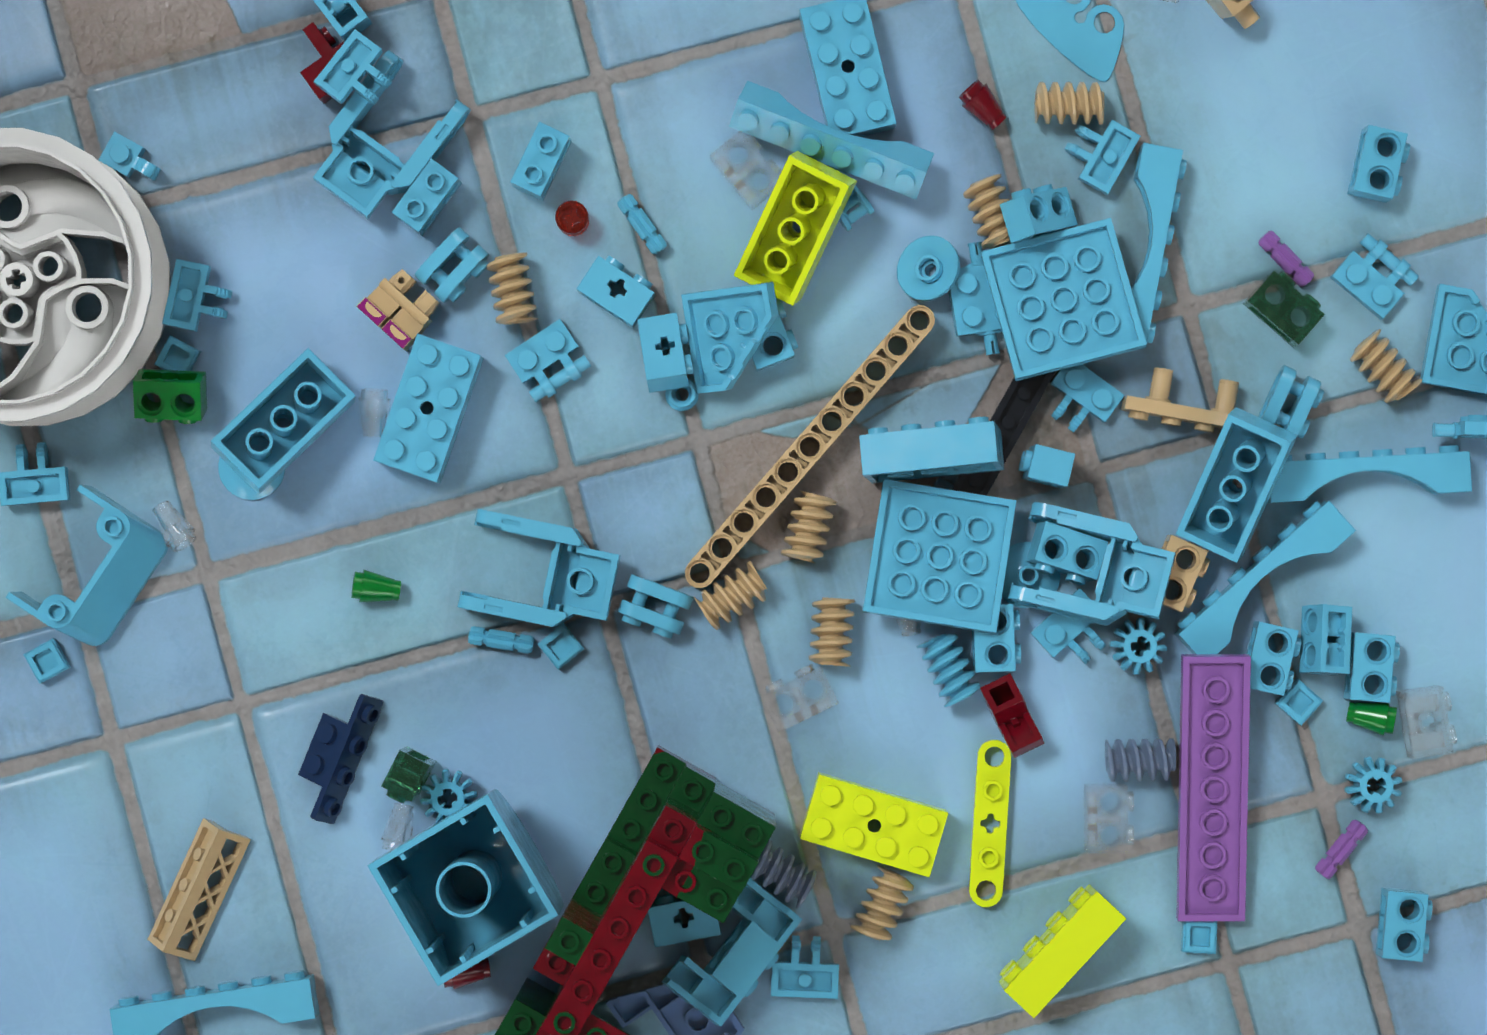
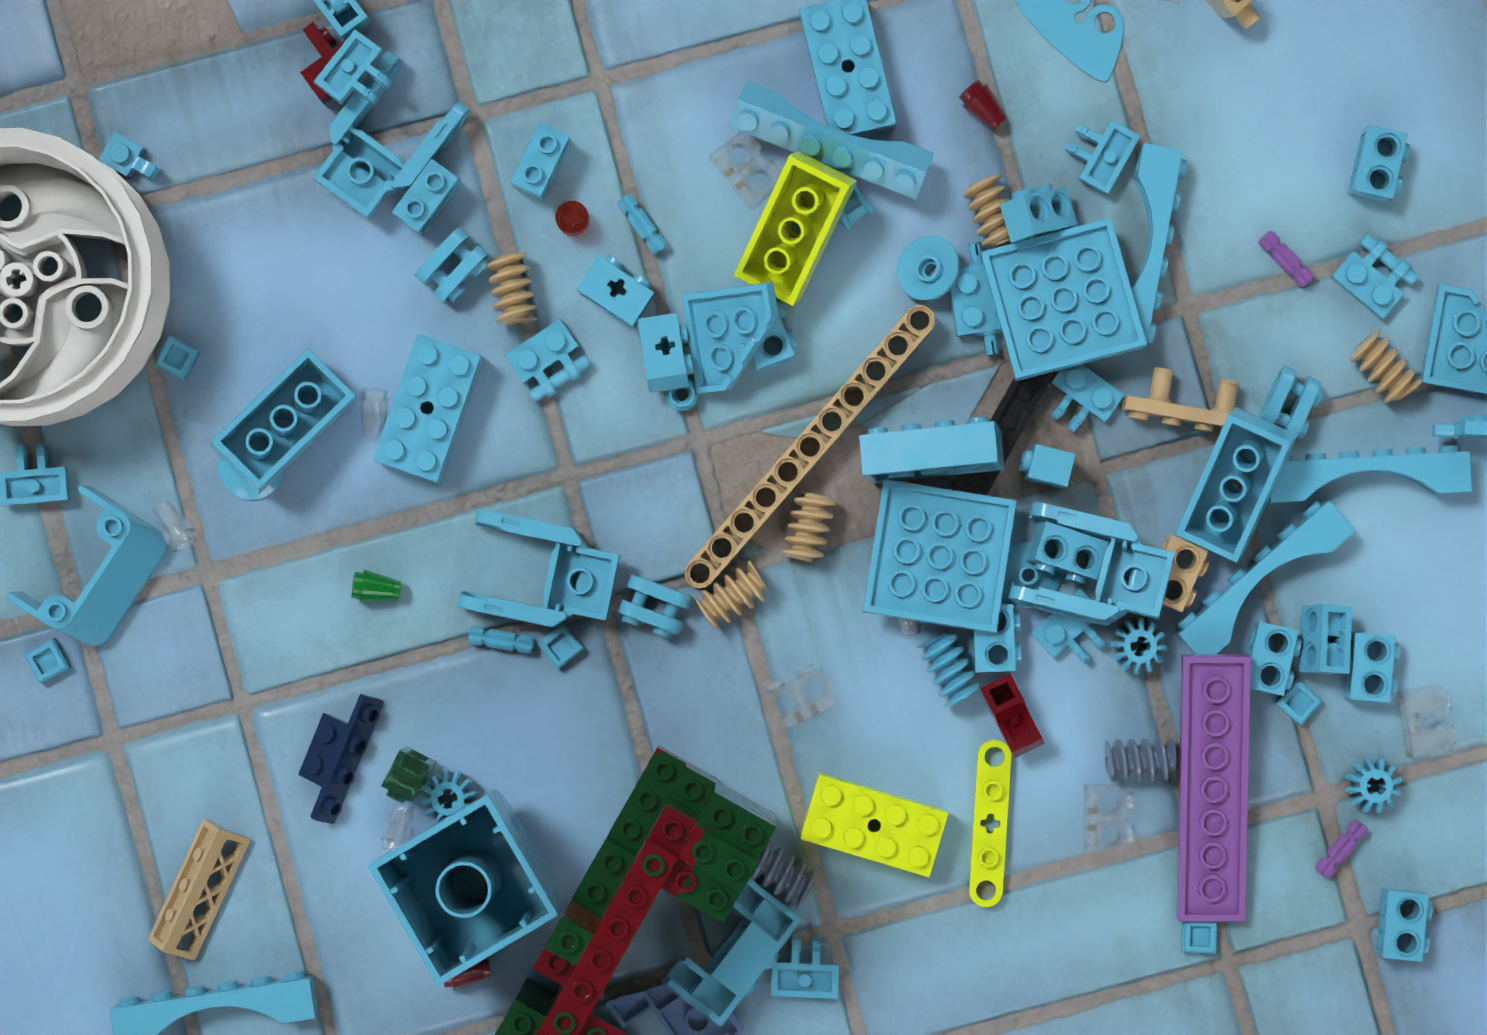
green brick [133,369,207,424] -> none
medium azure hinge [162,259,233,332] -> none
tan hips [356,269,439,351] -> none
medium azure brick [648,894,721,947] -> none
tan piece [809,597,855,667] -> none
tan piece [850,865,914,941] -> none
neon yellow brick [999,884,1126,1018] -> none
tan piece [1034,82,1104,125] -> none
clear green brick [1243,271,1325,347] -> none
green cone [1346,702,1397,735] -> none

